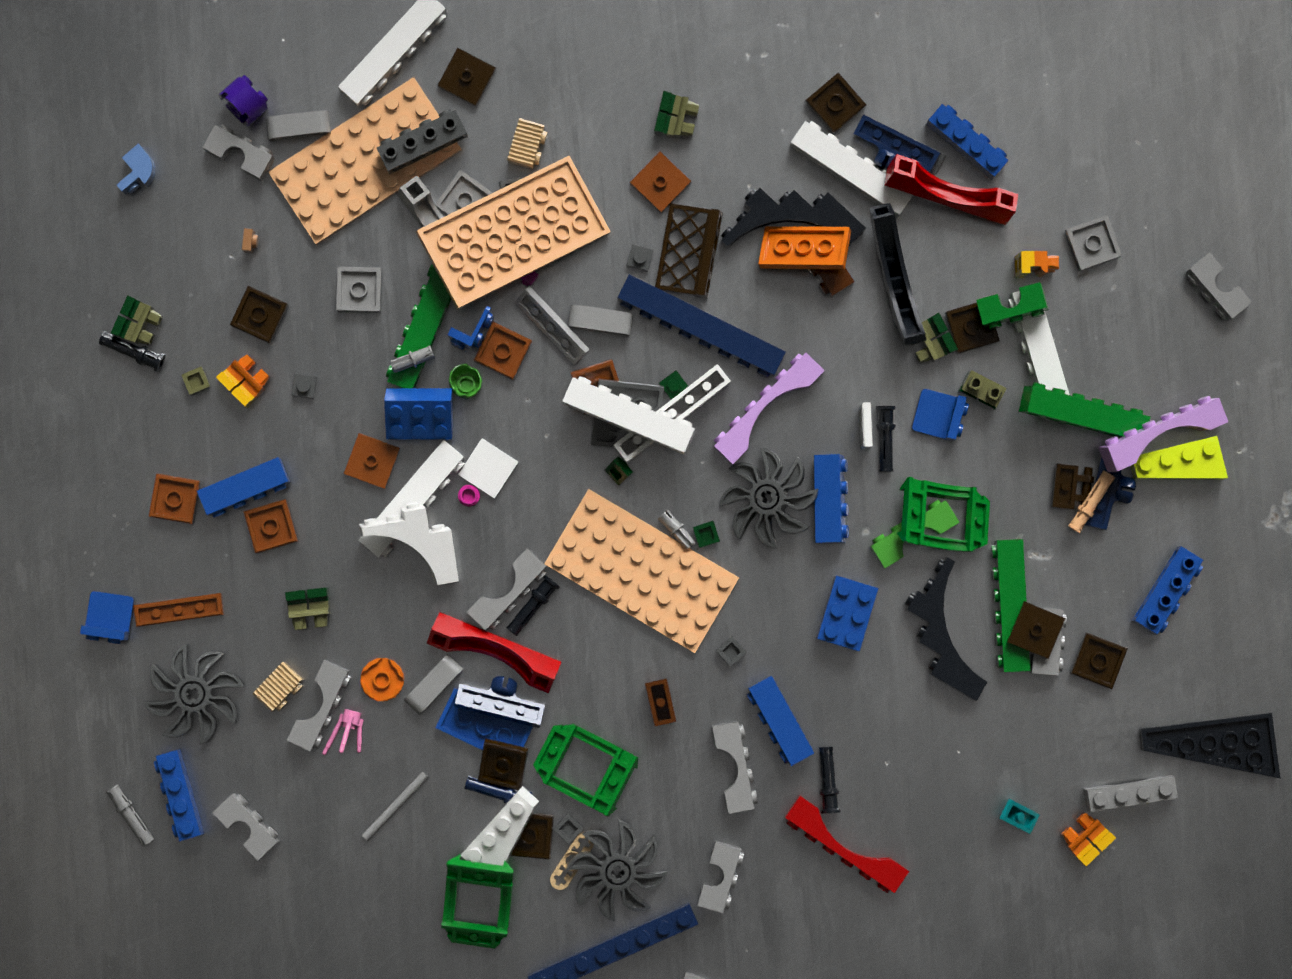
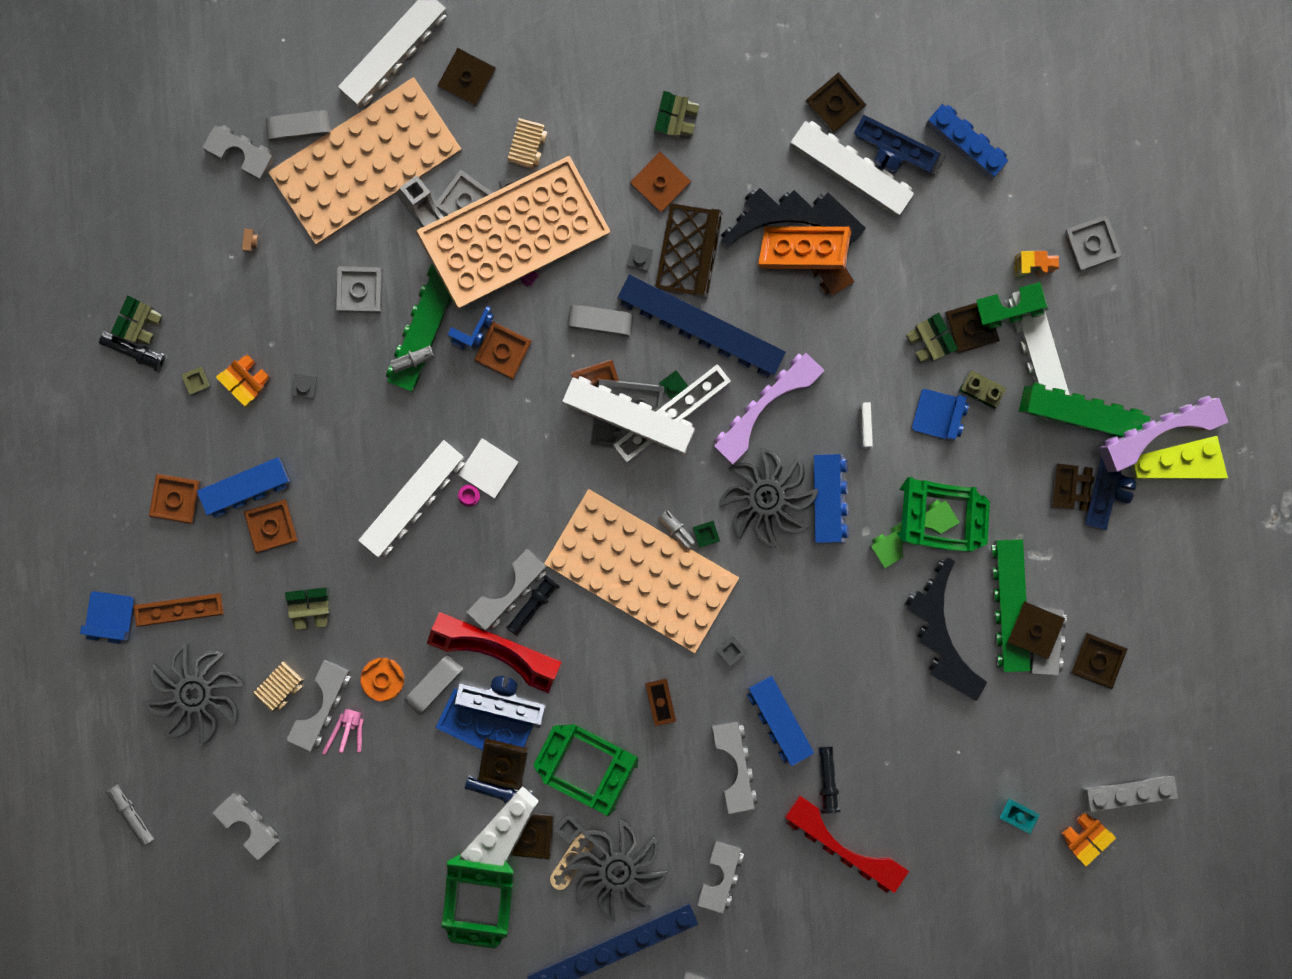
medium blue brick [117,144,155,195] -> none
blue brick [154,749,204,841] -> none
dark purple brick [219,75,268,127] -> none
dark brown plate [230,286,288,344] -> none
dark orange plate [344,433,400,489] -> none
white arch [359,502,459,585] -> none
light grey bar [362,771,429,841] -> none
dark grey brick [377,109,468,175] -> none
blue brick [384,388,453,440] -> none
bright green hair [448,363,482,399] -> none
light grey plate [515,286,590,365] -> none
dark green plate [604,456,633,486] -> none
blue brick [816,575,878,652] -> none
black arch [869,203,927,345] -> none
black pin [876,406,896,472] -> none
red arch [884,154,1018,225] -> none
light nougat pin [1068,471,1115,534] -> none
blue brick [1132,546,1203,635] -> none
black wing [1140,713,1281,779] -> none
light grey arch [1186,252,1252,321] -> none

